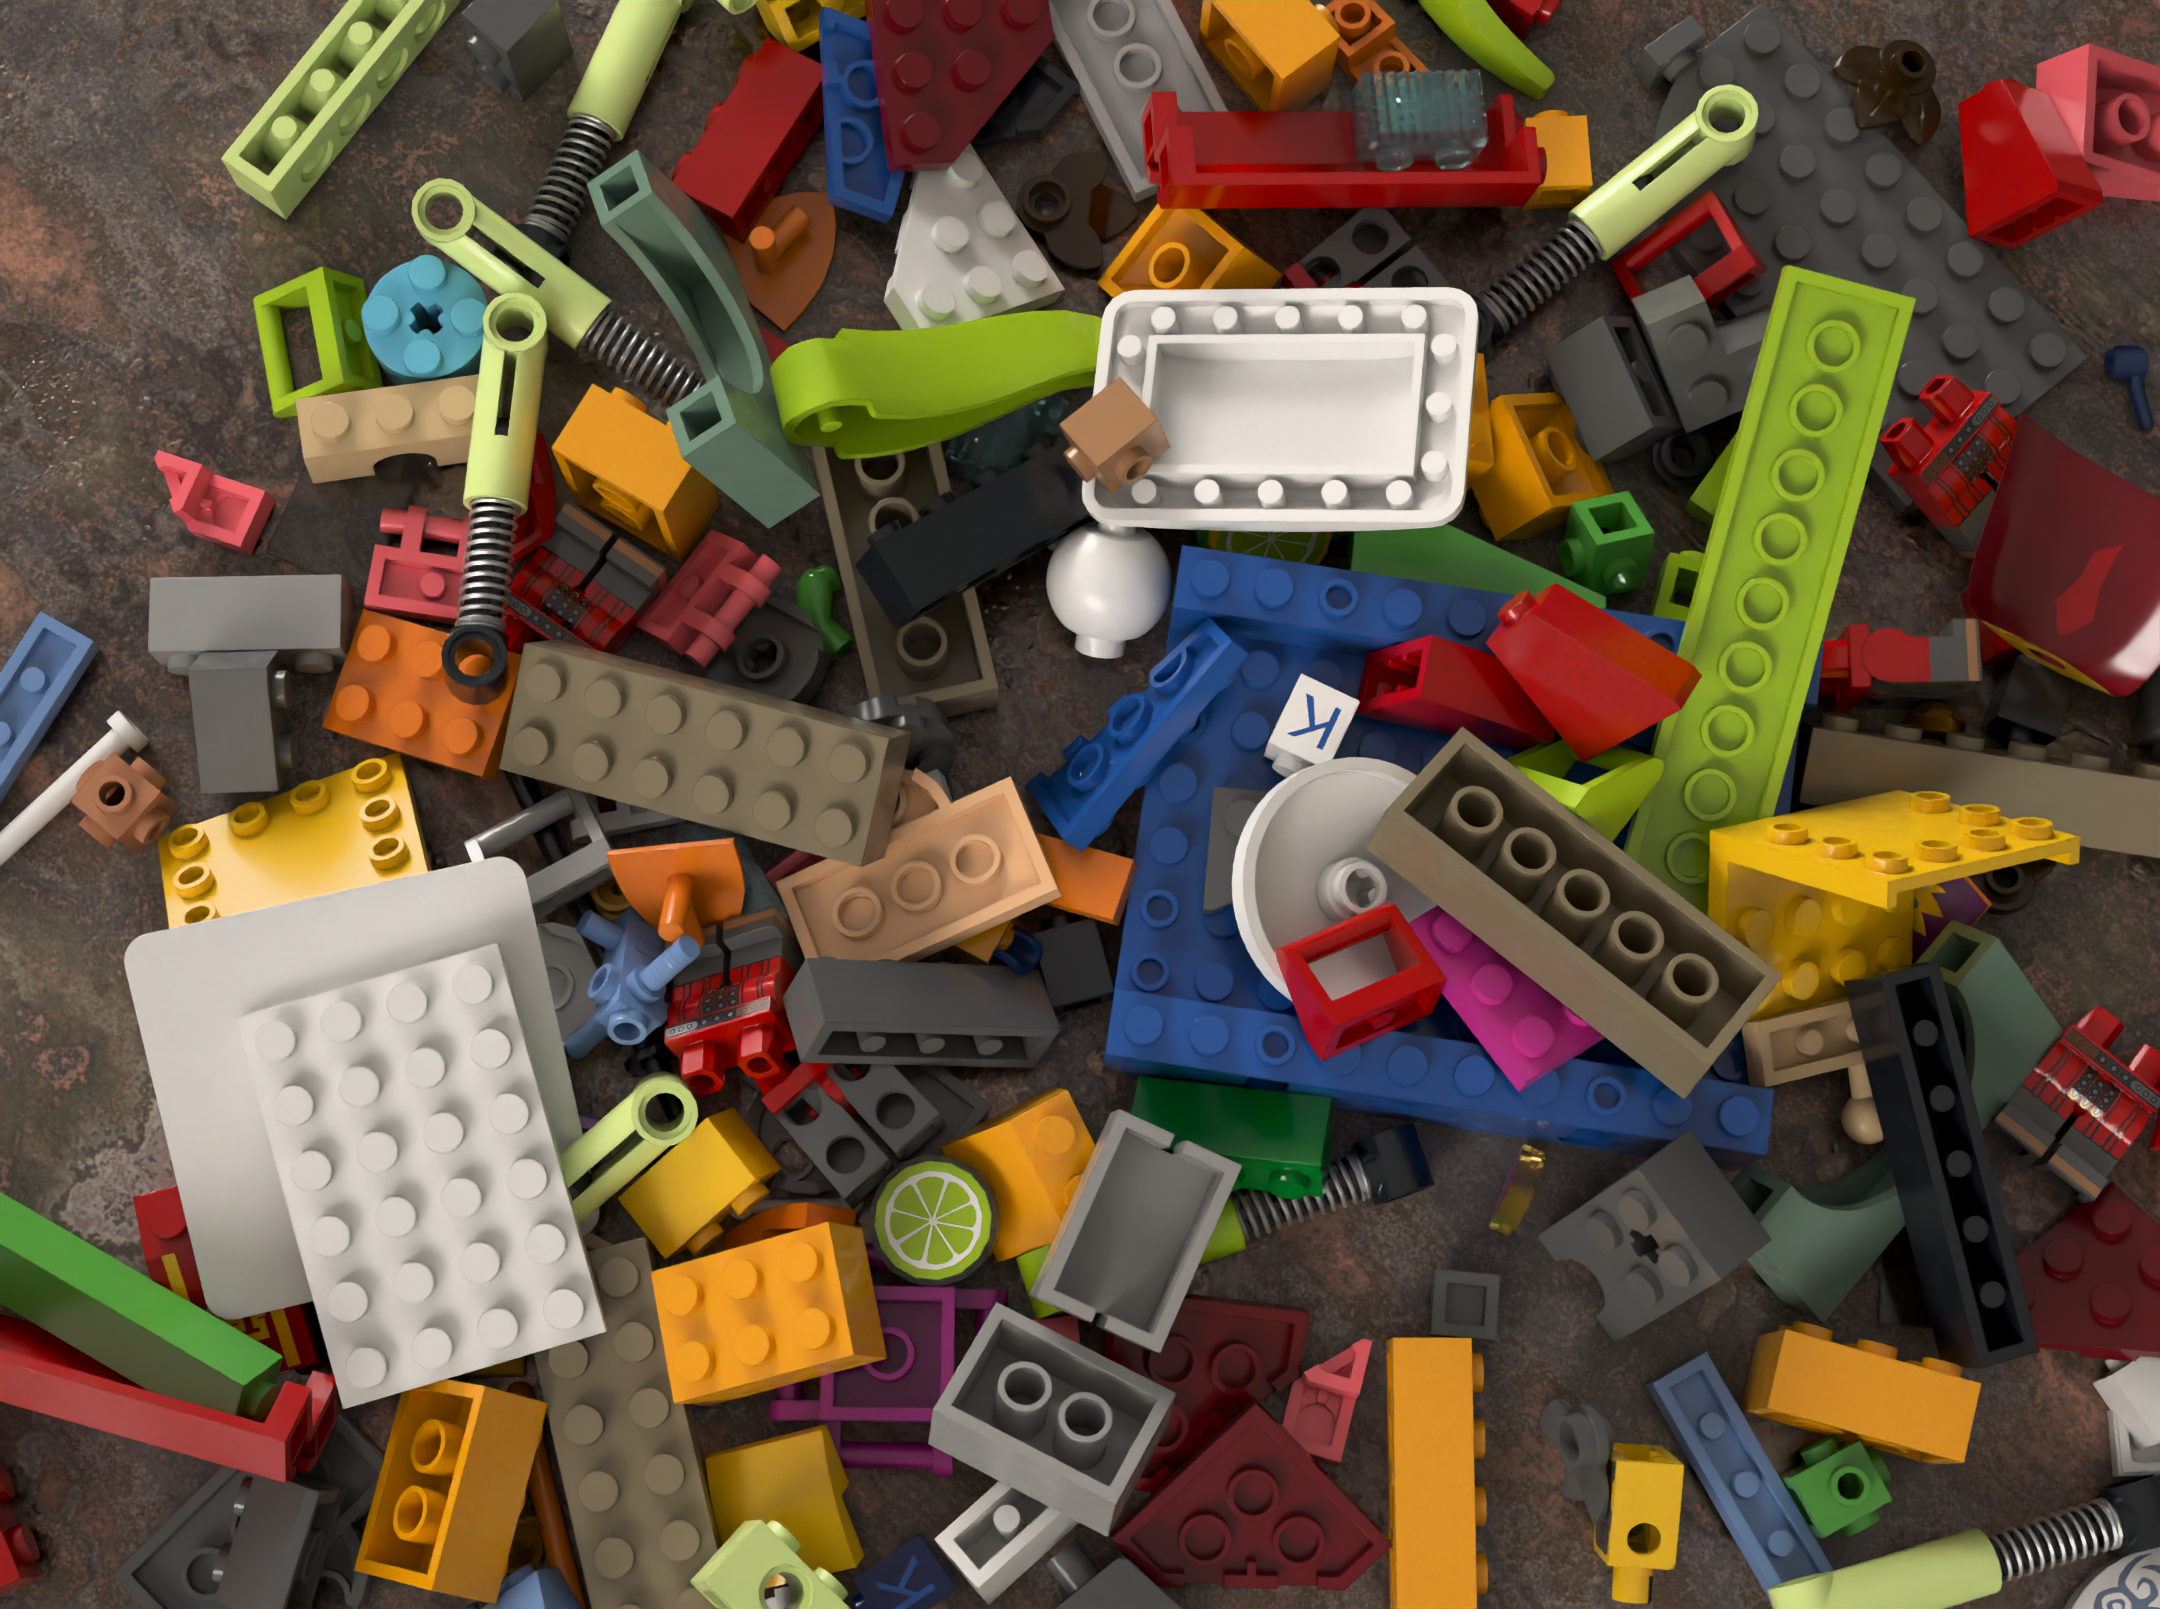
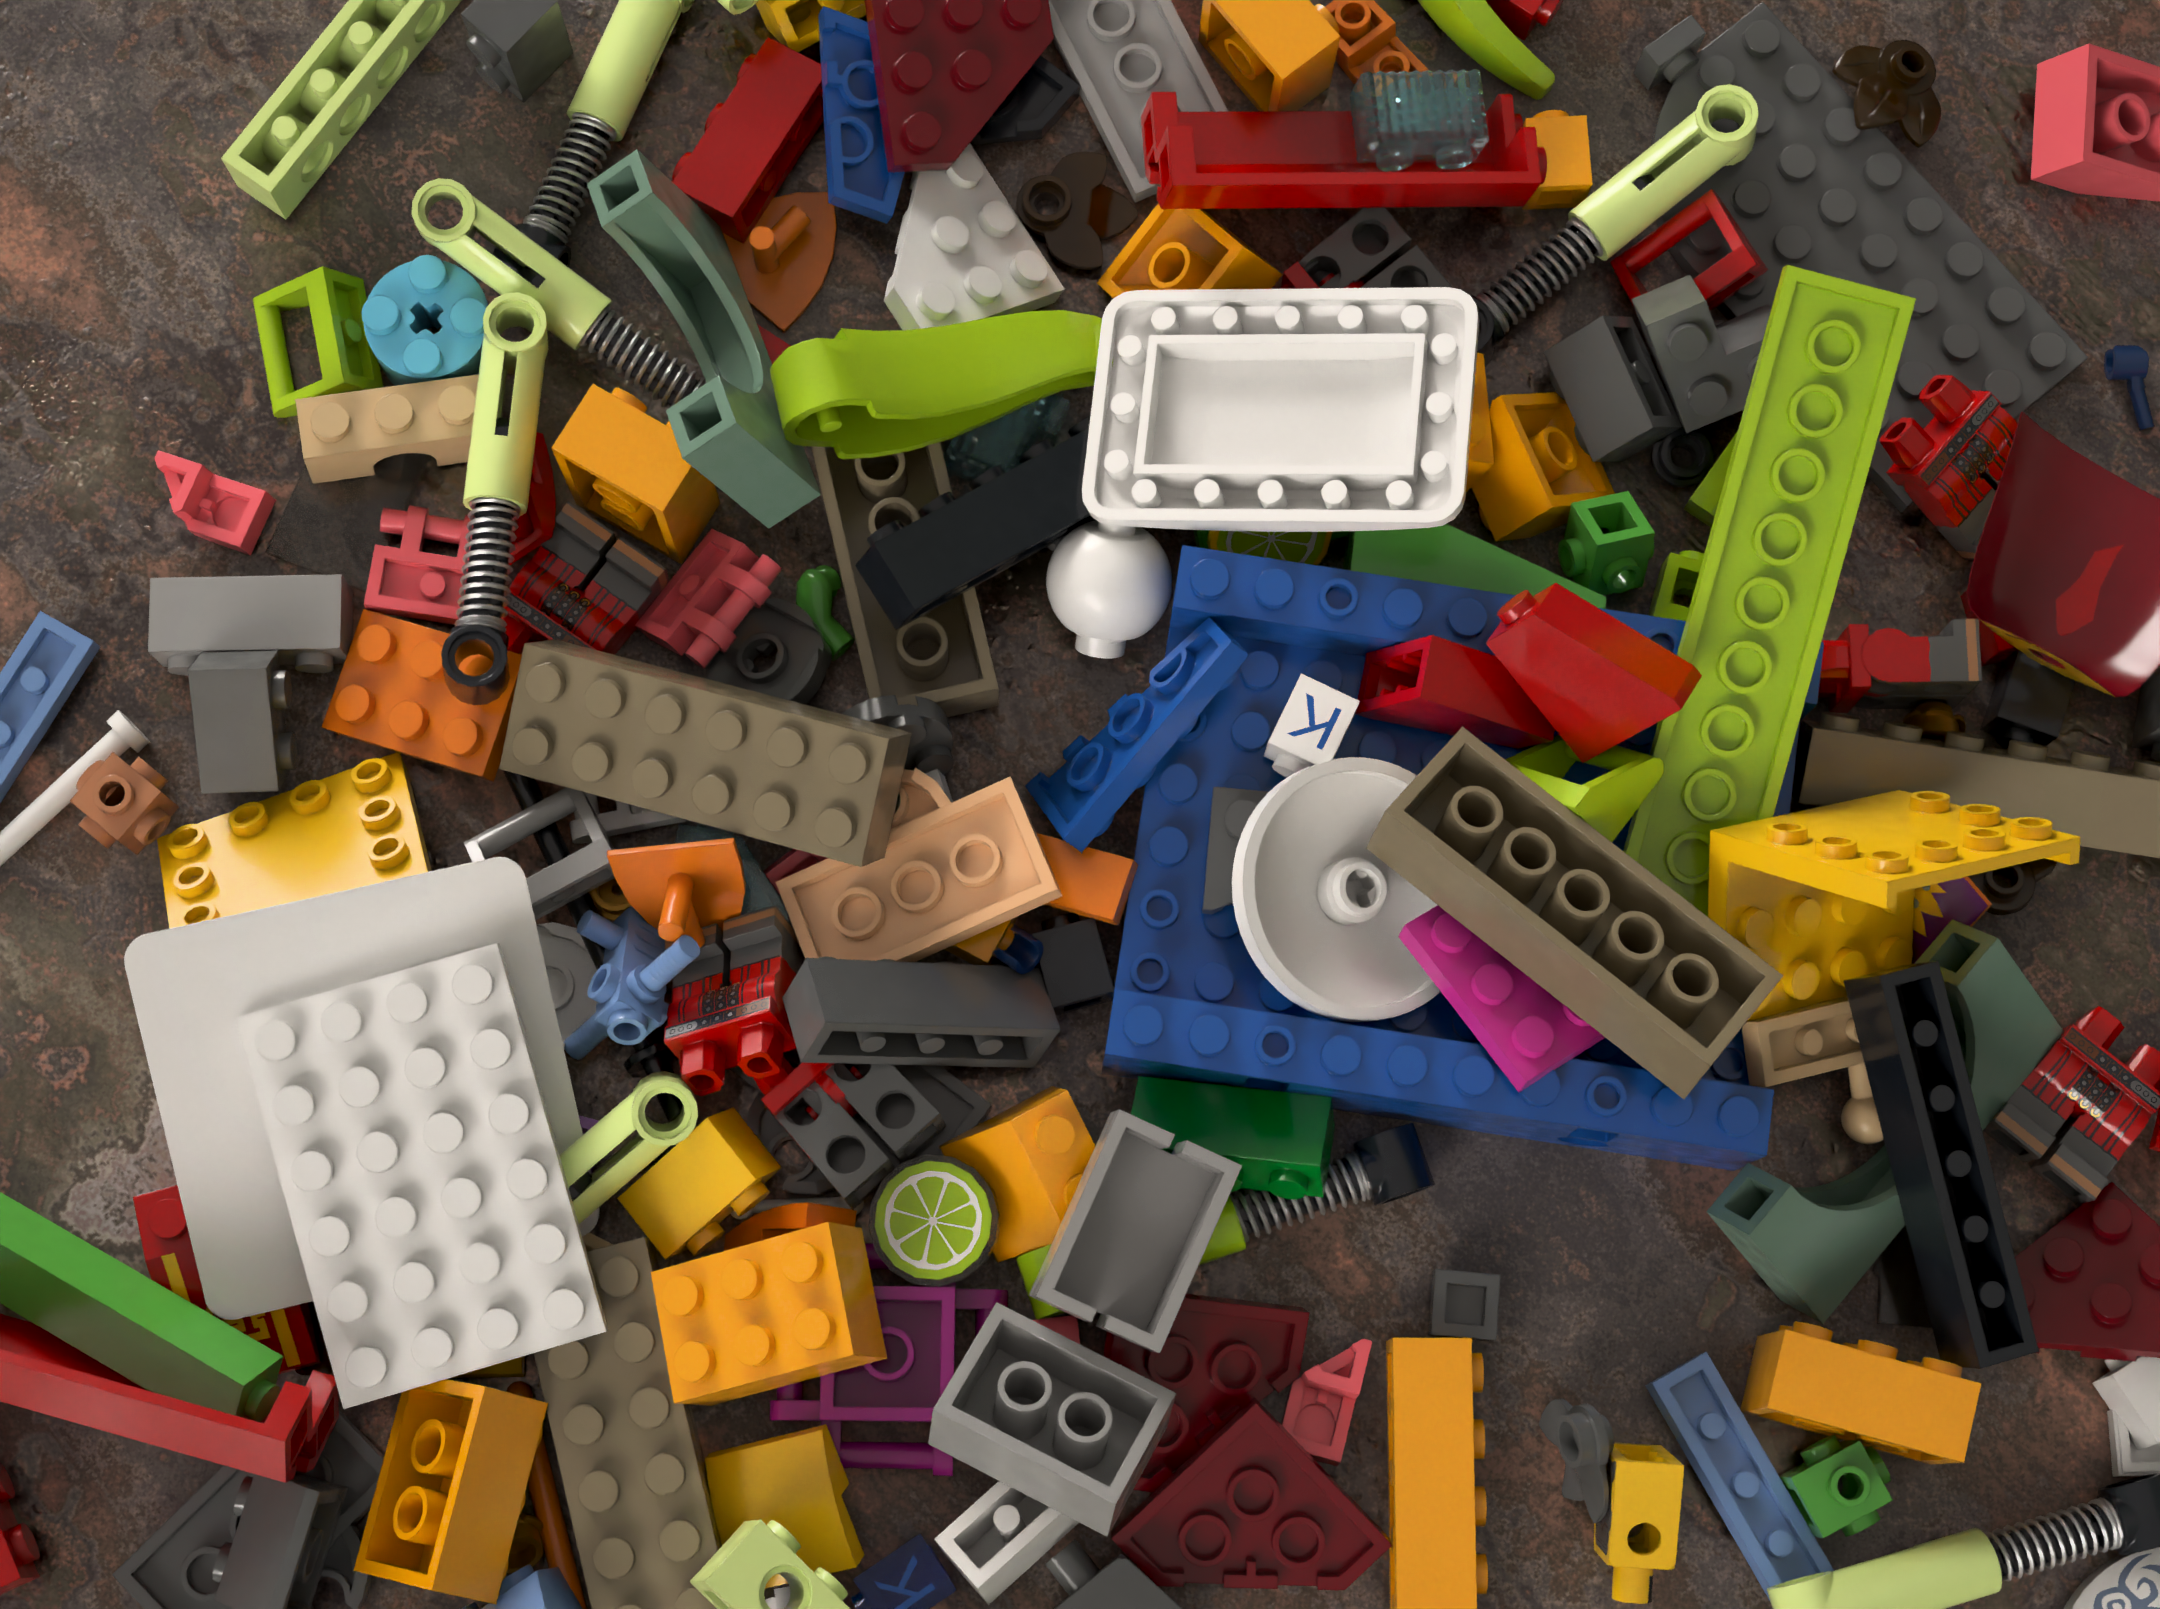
medium nougat brick [1059,376,1171,494] -> none
red tile [1276,902,1447,1062] -> none
clear yellow tile [1489,1144,1546,1237] -> none
dark grey brick [1537,1129,1772,1343] -> none
red slope [1958,79,2104,250] -> none

